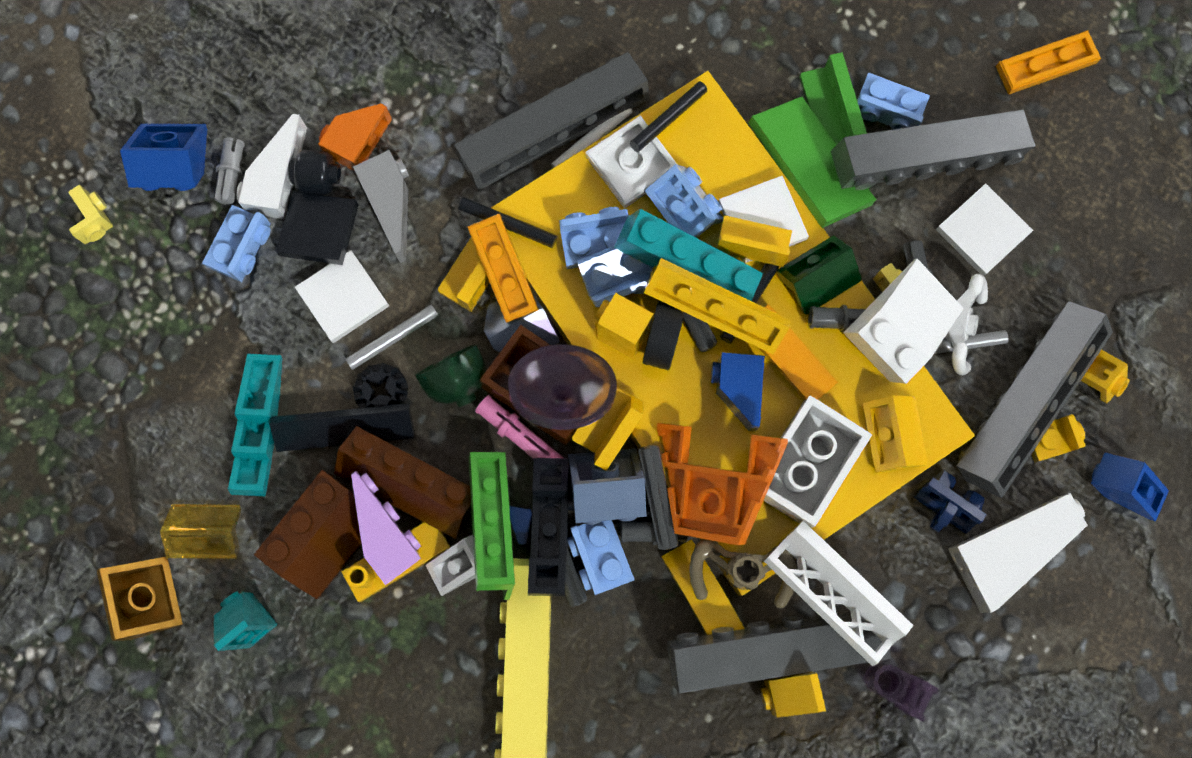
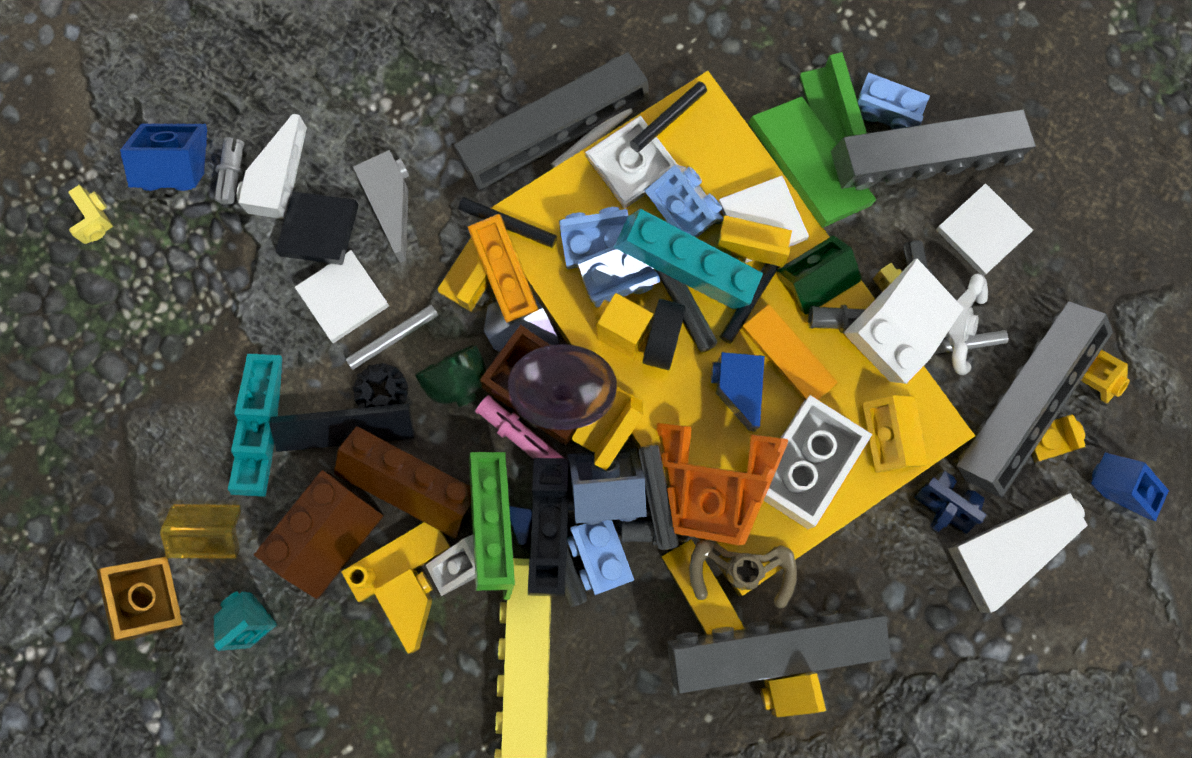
light blue bracket [202,205,271,282] -> none
black head [289,150,341,195] -> none
orange slope [318,103,392,171] -> none
lavender slope [351,471,422,585] -> none
yellow fence [644,258,791,354] -> none
white fence [764,521,914,666] -> none
clear purple piece [864,663,939,722] -> none
light orange tile [995,30,1101,95] -> none
none -> yellow slope [373,568,433,654]

